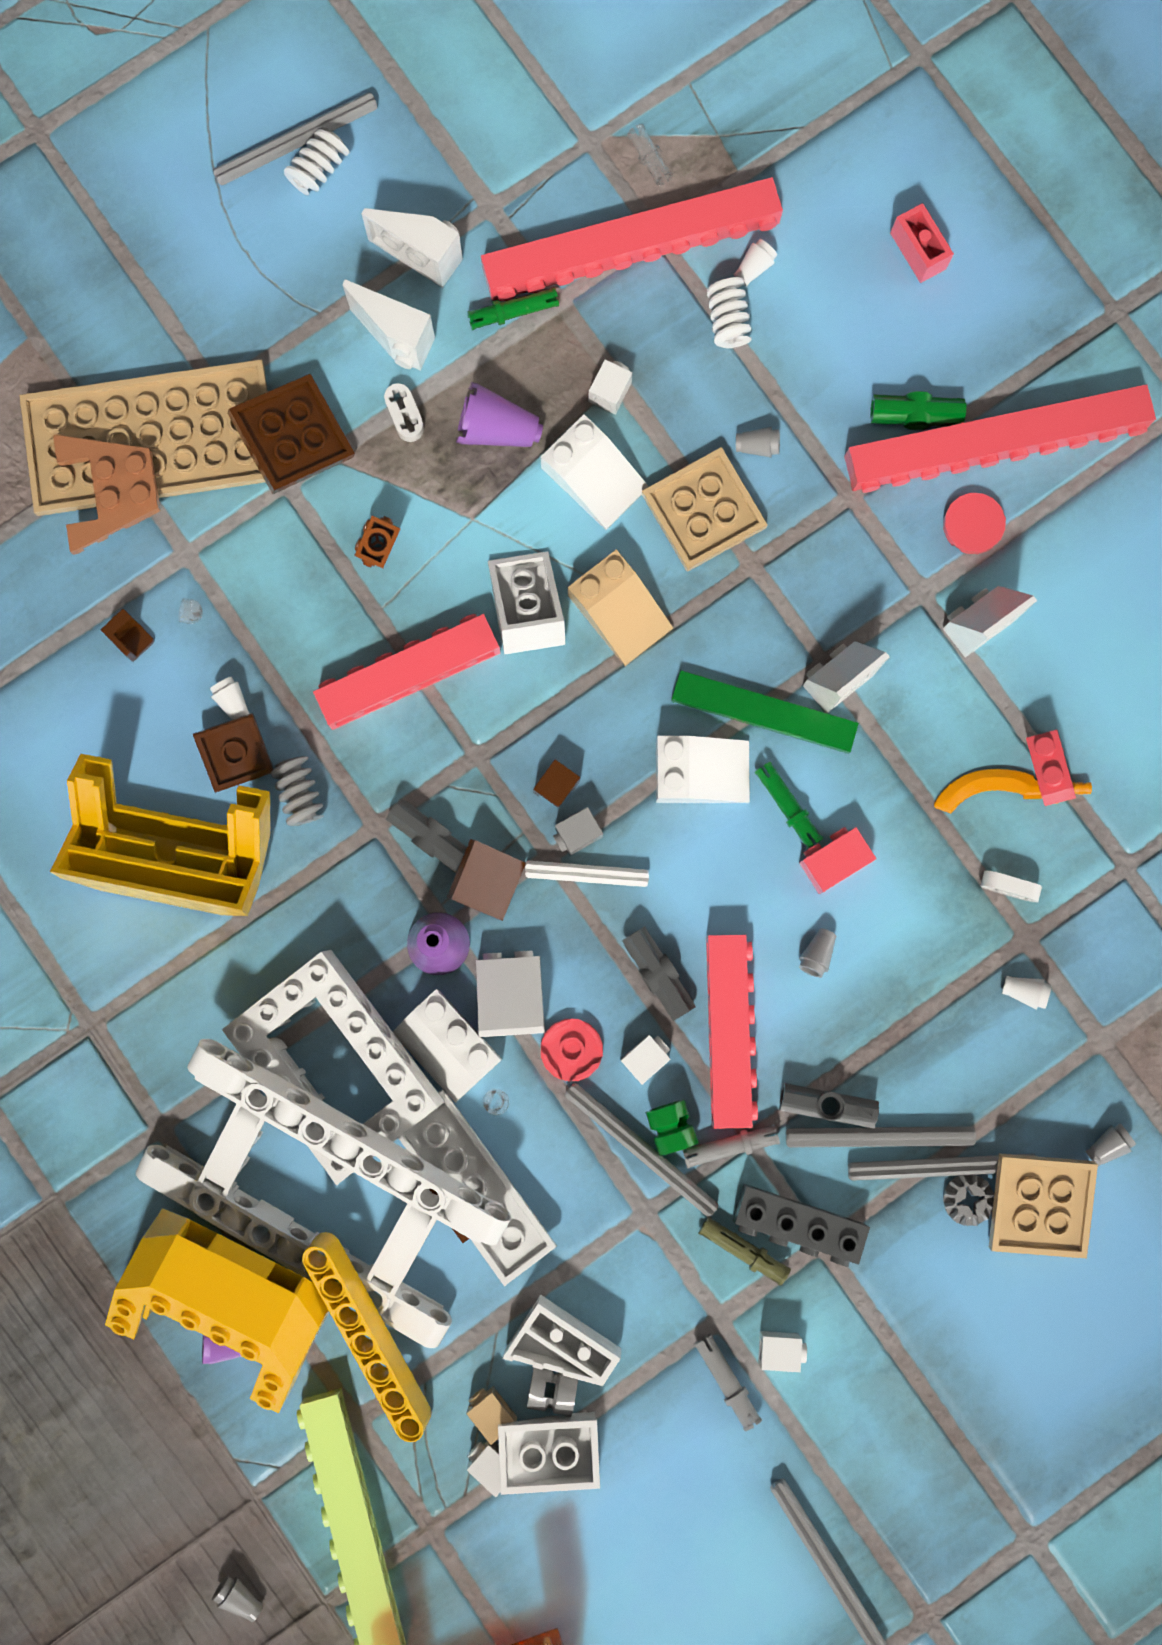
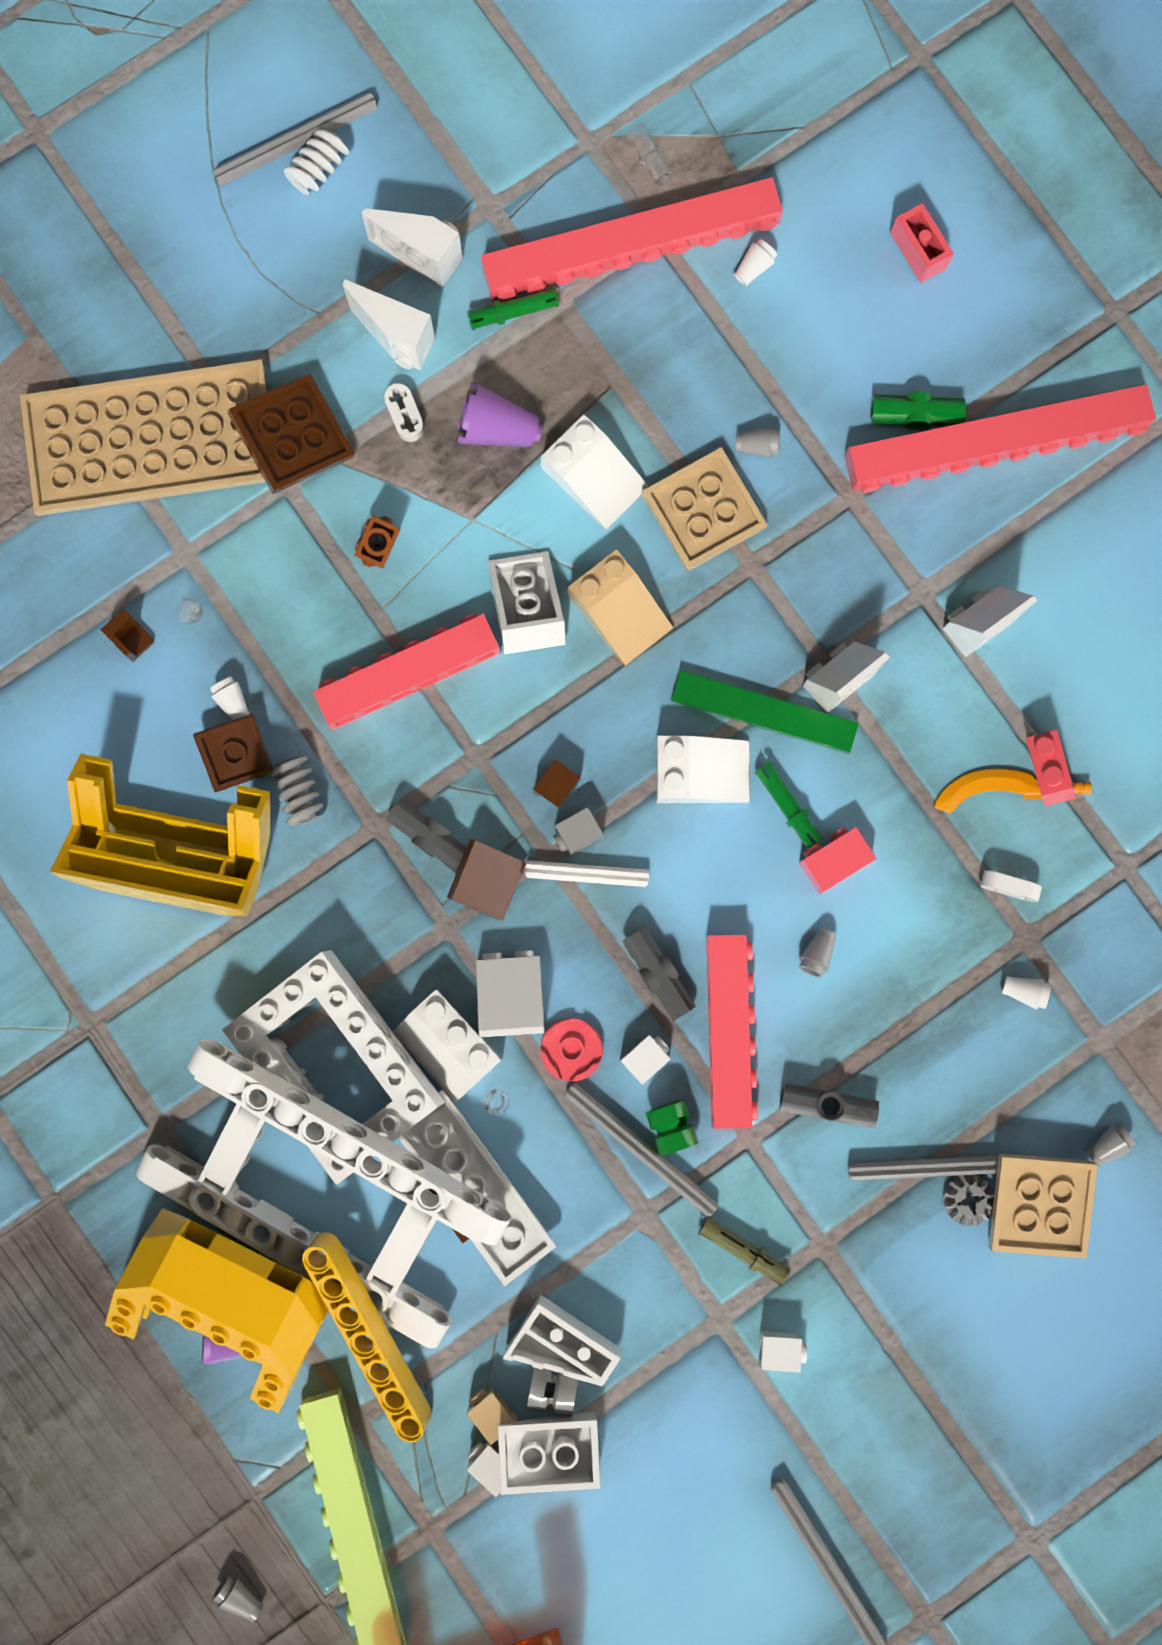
nougat wing [53,435,161,555] -> none
medium lavender cone [407,912,470,975] -> none
white brick [588,360,632,415] -> none
light grey pin [683,1124,780,1169] -> none
light grey pin [694,1333,762,1431] -> none
white piece [707,277,752,348] -> none
dark grey brick [732,1184,870,1267] -> none
light grey axle [785,1126,976,1148] -> none
coral tile [943,493,1006,554] -> none

